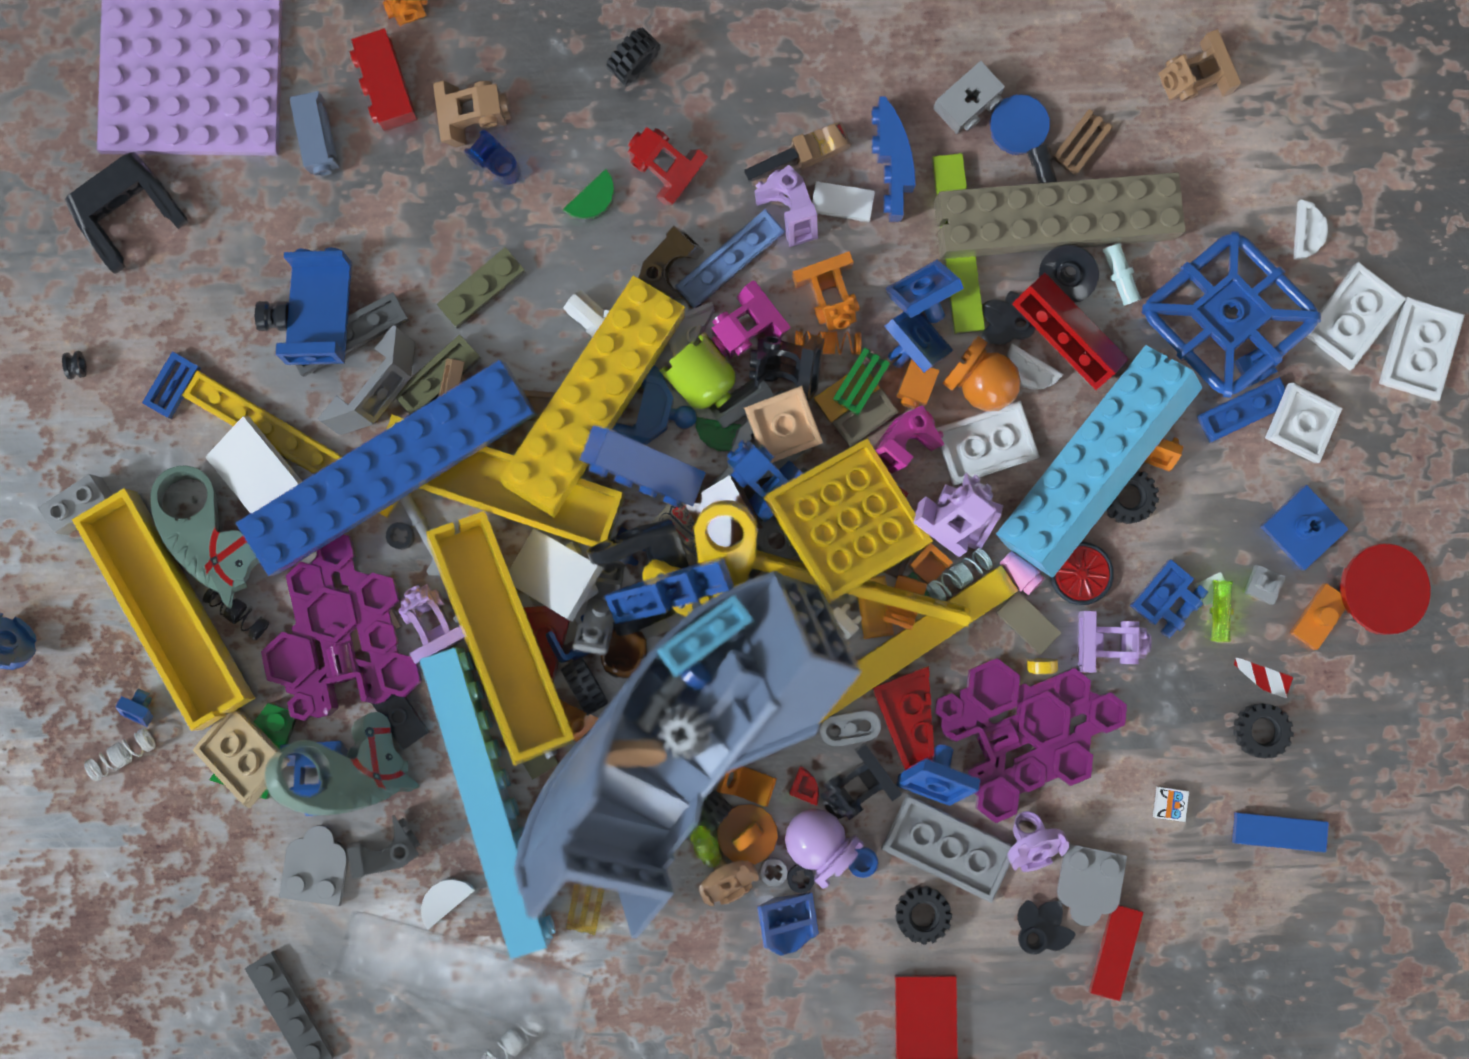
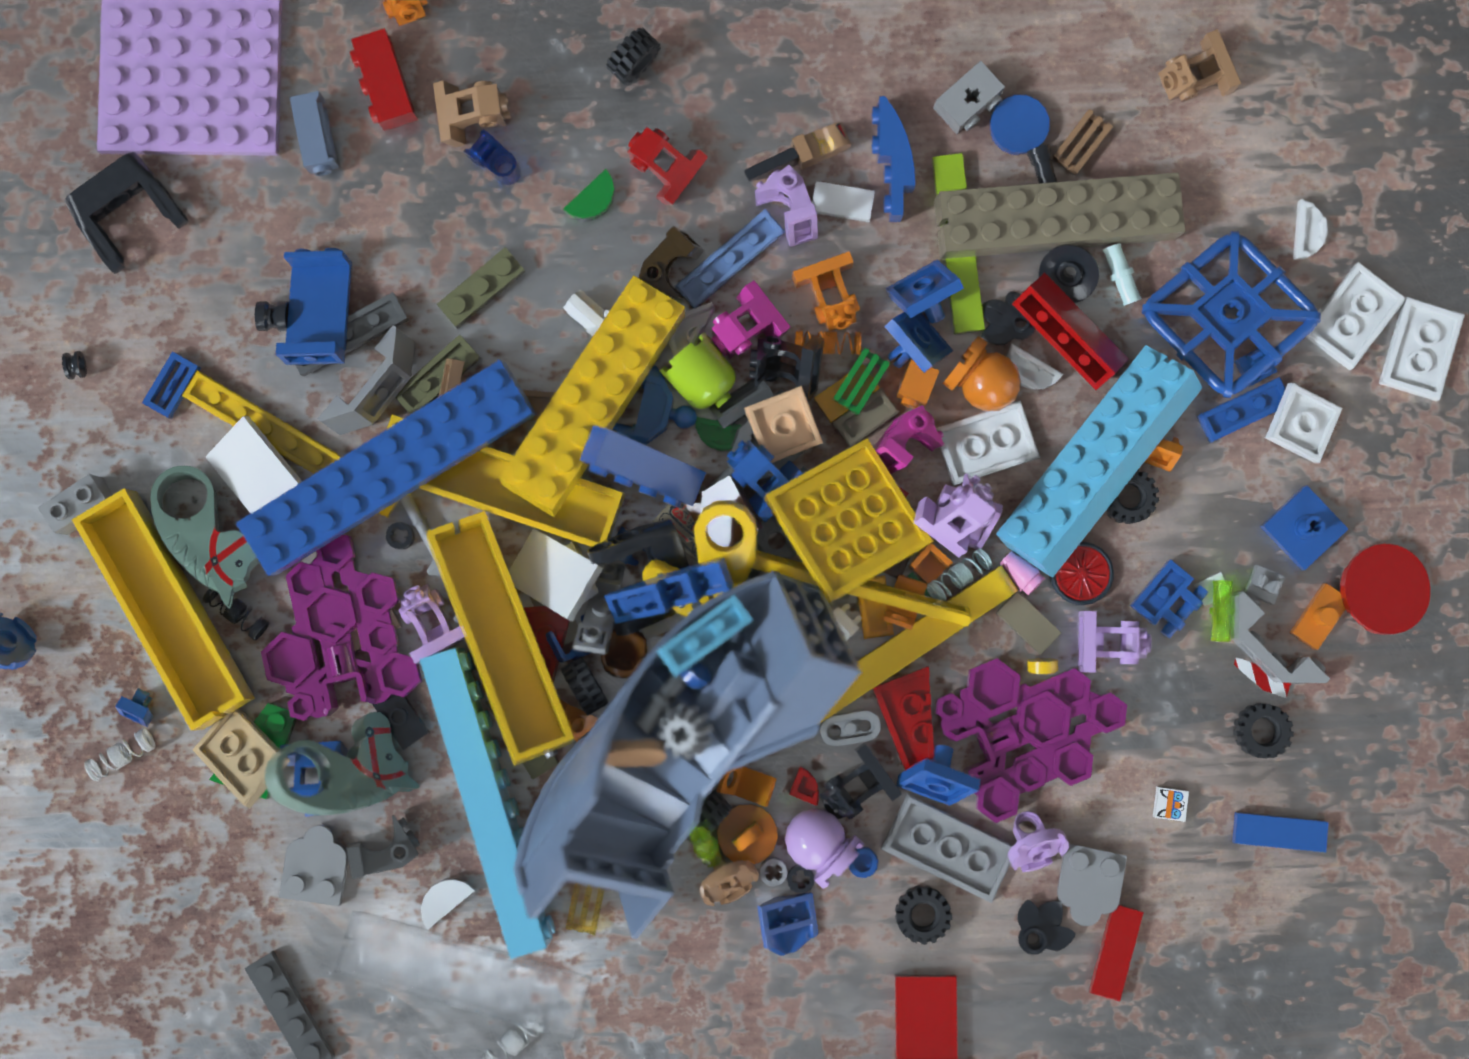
none -> light grey slope [1231,591,1330,683]

